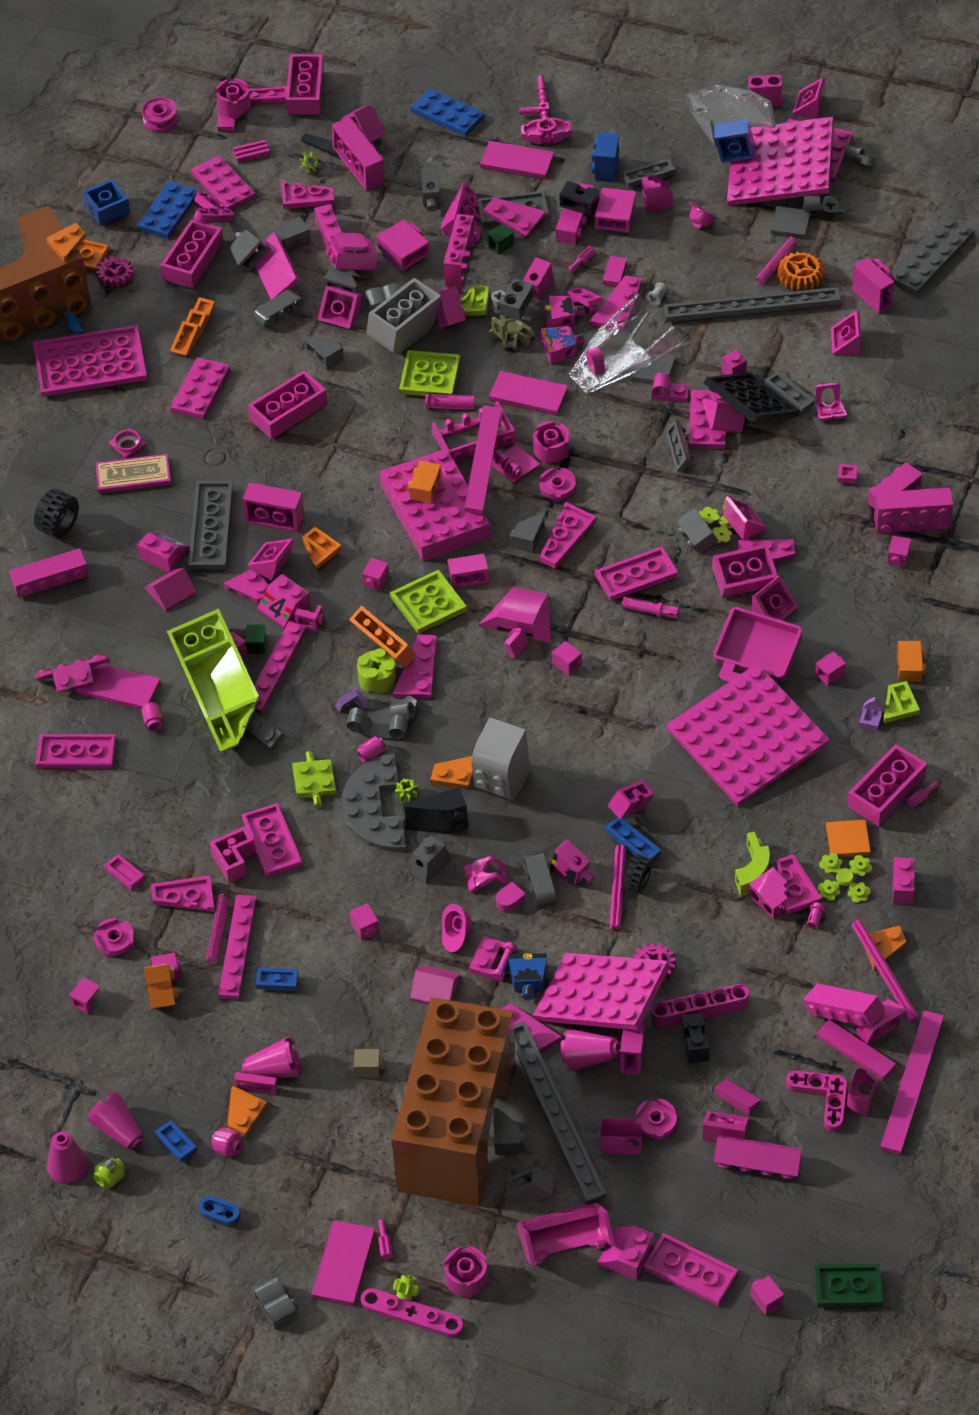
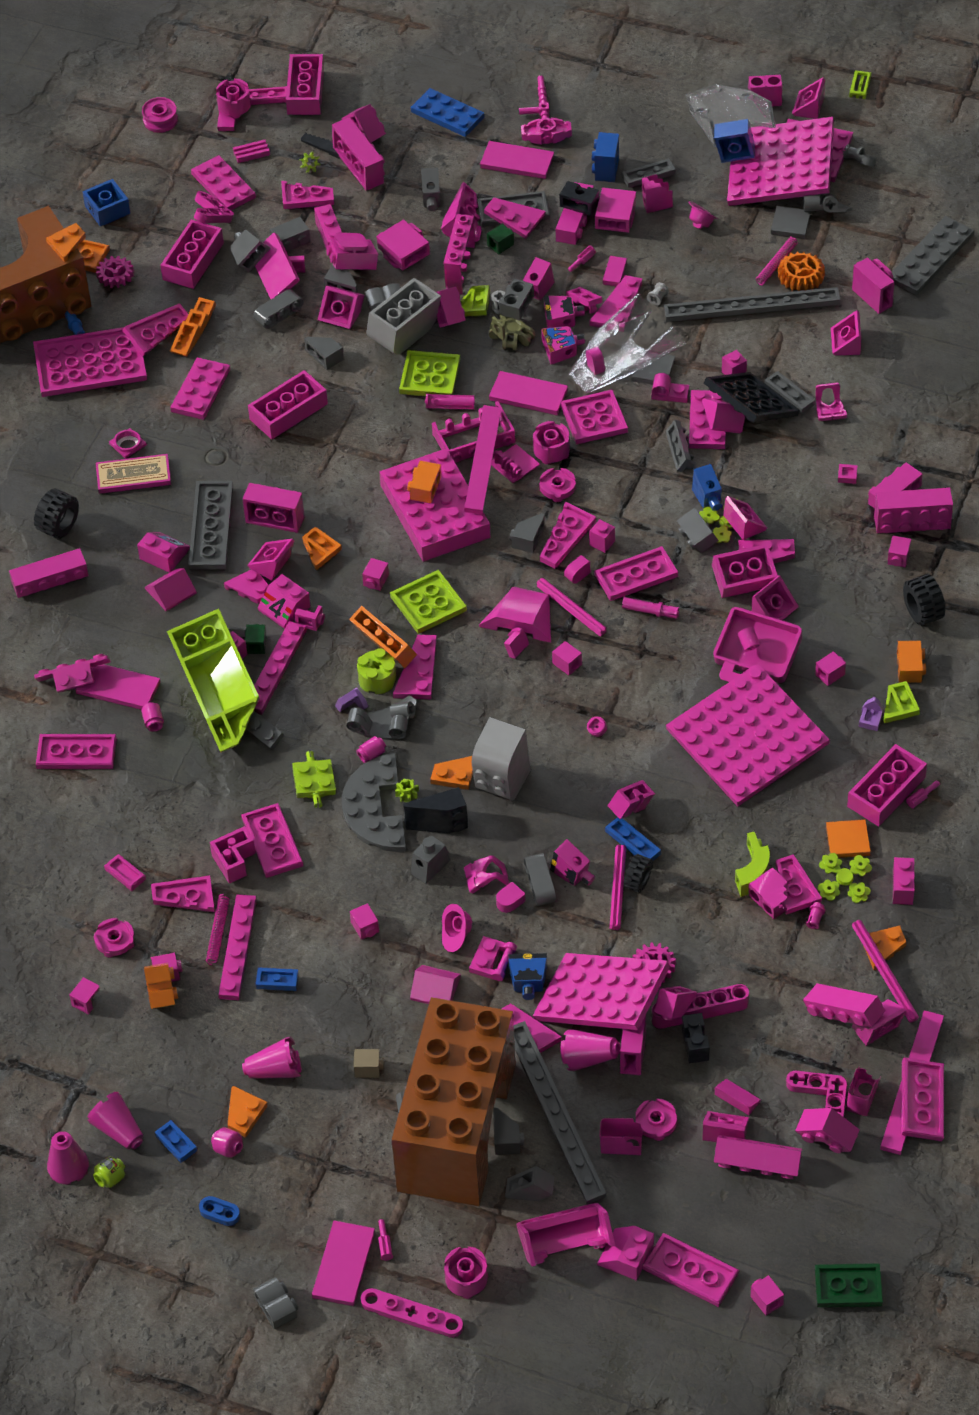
blue plate [137,181,199,239] -> none
dark pink tile [234,1072,278,1096] -> none
lime gear [393,1274,421,1300] -> none
dark pink brick [448,554,489,588] -> none
dark pink tile [816,1020,896,1081] -> none
none -> dark pink wing [123,303,188,357]
none -> dark pink tile [288,256,305,273]
none -> dark pink axle [537,578,607,636]
none -> dark pink plate [561,390,628,444]
none -> dark pink piece [564,555,591,584]
none -> dark pink tile [587,717,607,737]
none -> dark pink brick [589,519,615,553]
none -> dark pink slope [654,986,697,1021]
none -> blue torso [692,464,722,511]
none -> dark pink piece [738,627,760,652]
none -> dark pink brick [795,1108,860,1153]
none -> lime tile [849,70,872,99]
none -> dark pink tile [901,1057,944,1141]
none -> black tyre [903,574,946,626]

